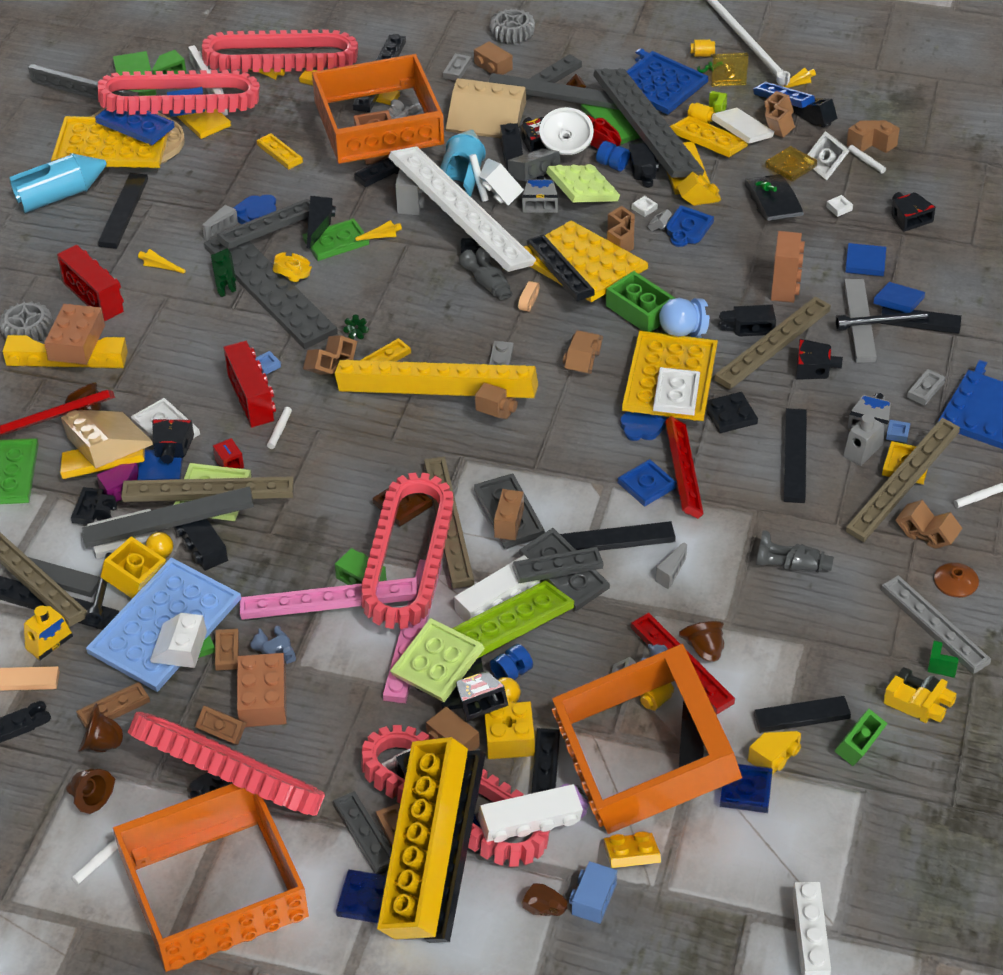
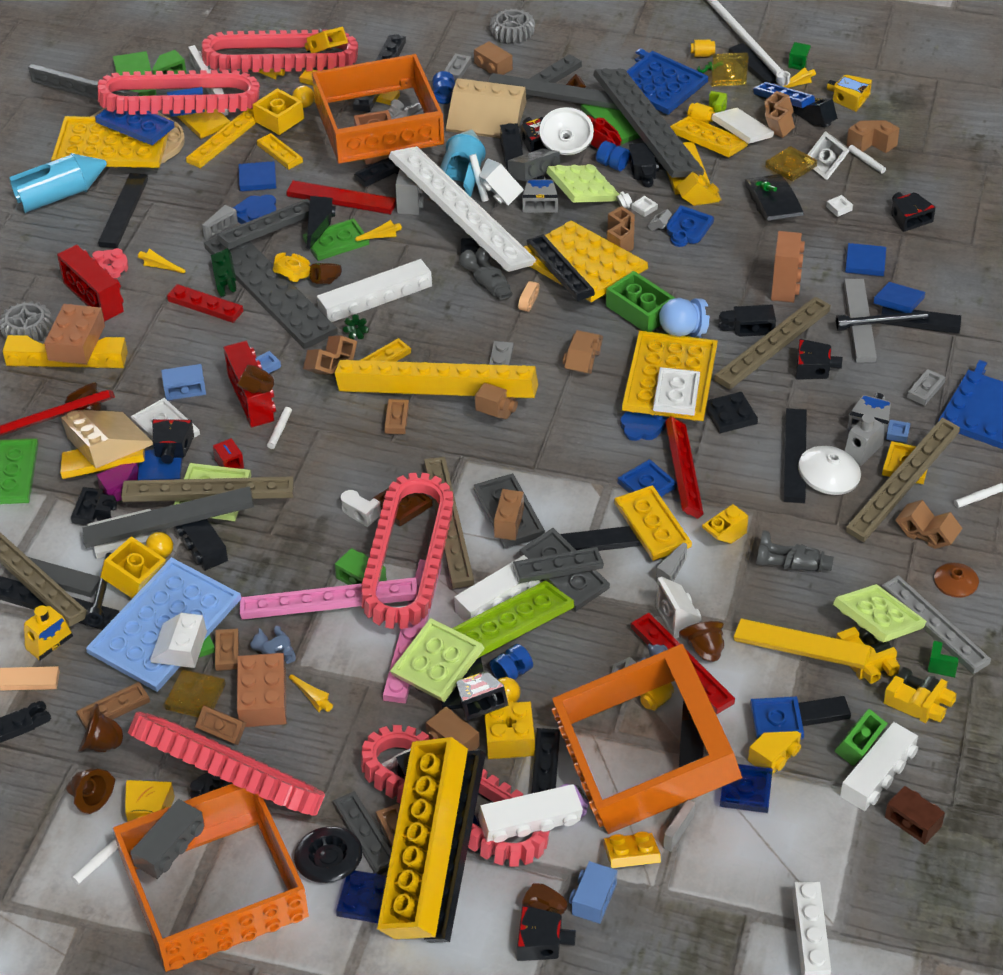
none -> coral plate [92,248,128,278]
none -> yellow torso [125,780,175,822]
none -> dark grey brick [130,799,205,879]
none -> medium blue brick [161,364,206,400]
none -> clear yellow plate [165,669,226,717]
none -> red plate [167,284,243,323]
none -> yellow tile [186,108,256,168]
none -> reddish brown rock [237,365,274,393]
none -> blue tile [239,161,276,191]
none -> yellow brick [252,85,314,135]
none -> red tile [287,180,397,214]
none -> yellow piece [289,674,333,712]
none -> black wheel [294,826,362,883]
none -> yellow torso [305,27,348,53]
none -> reddish brown rock [309,263,342,284]
none -> white brick [317,259,432,322]
none -> white leg [341,490,381,527]
none -> medium nougat plate [385,399,409,434]
none -> blue wheel [432,71,455,104]
none -> black torso [517,905,576,961]
none -> yellow tile [614,485,692,561]
none -> white plate [617,191,632,209]
none -> white slope [656,577,701,638]
none -> light grey tile [663,800,696,852]
none -> yellow slope [702,504,748,544]
none -> black tile [729,43,778,84]
none -> yellow tile [734,619,872,669]
none -> blue tile [750,696,804,740]
none -> green panel [788,42,811,70]
none -> white dish [798,446,861,495]
none -> yellow torso [827,75,872,112]
none -> yellowish green plate [833,584,927,643]
none -> yellow hips [836,627,900,684]
none -> white brick [840,722,919,811]
none -> copper brick [885,786,945,845]

